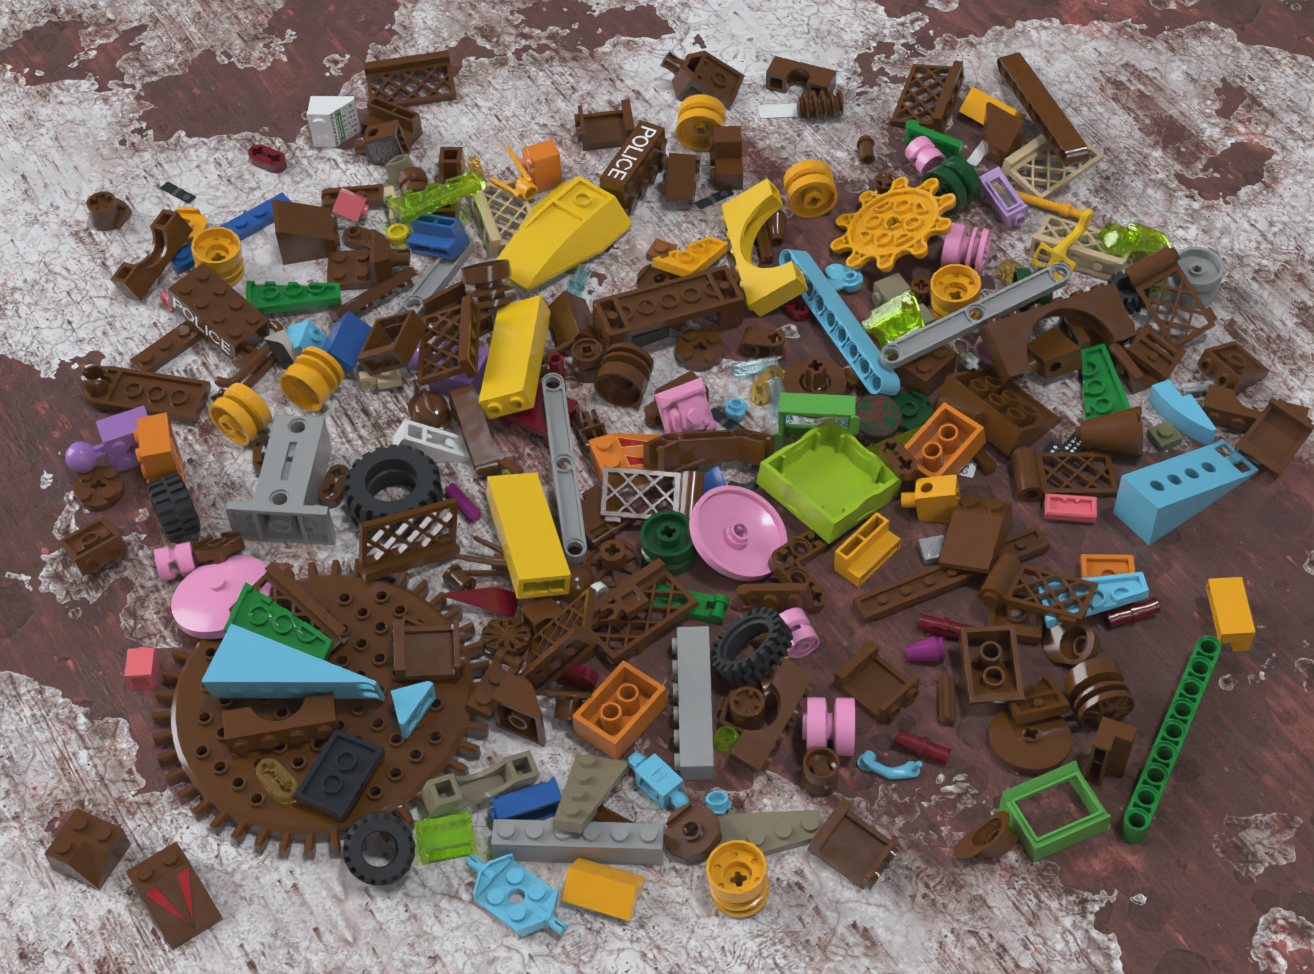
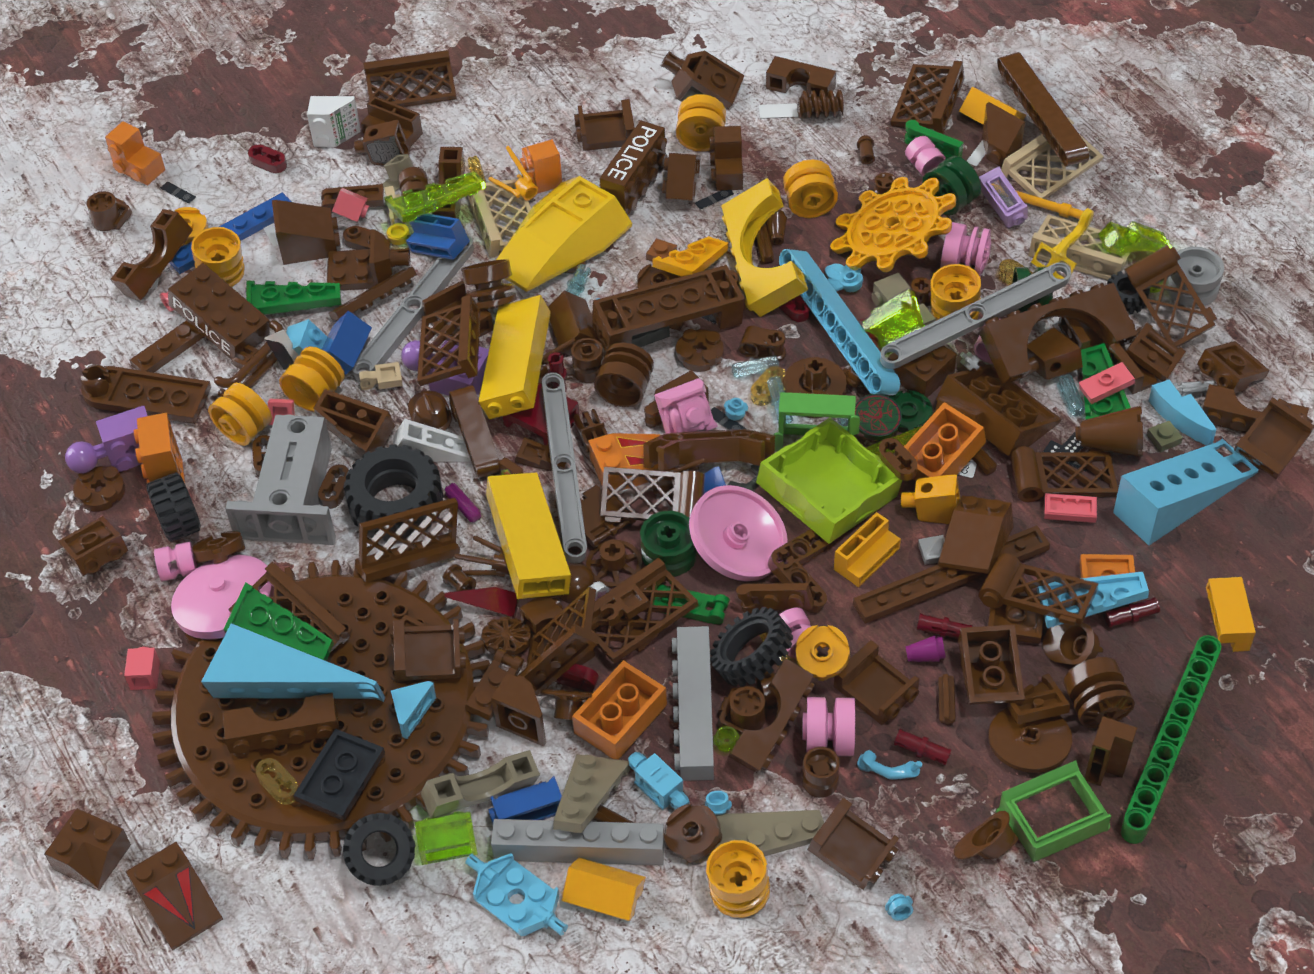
reddish brown window [357,309,426,376] -> none
none -> orange brick [105,121,166,185]
none -> coral tile [267,399,295,425]
none -> reddish brown wedge [313,389,395,457]
none -> reddish brown slope [515,437,567,470]
none -> light orange plate [795,625,850,681]
none -> medium azure plate [885,894,913,921]
none -> clear light blue axle [1059,374,1085,417]
none -> coral plate [1079,362,1135,404]

